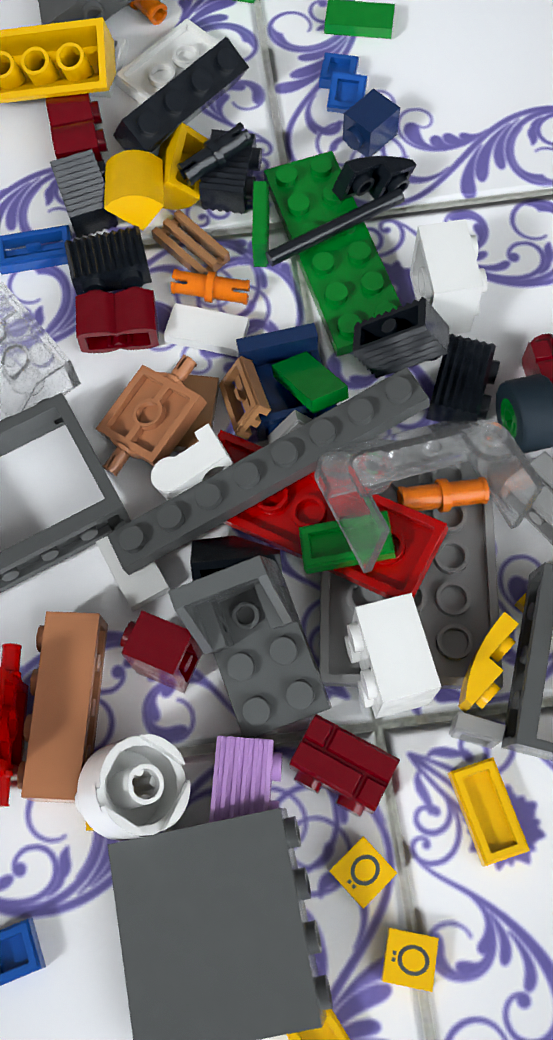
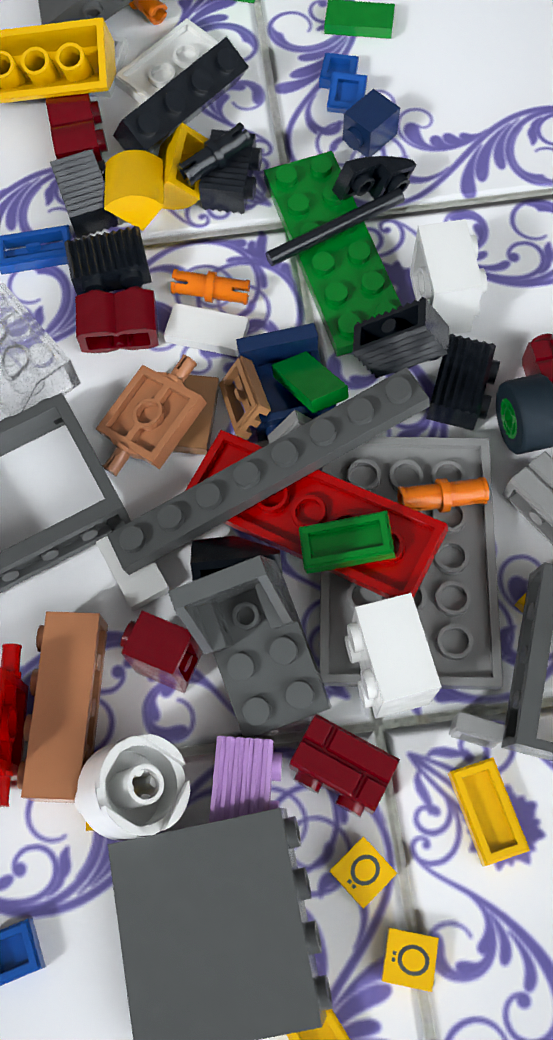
medium nougat tile [151,209,230,274] -> none
white leg [151,423,234,500] -> none
green tile [252,181,270,267] -> none
clear windscreen [314,420,545,573] -> none
yellow slope [458,611,519,713] -> none

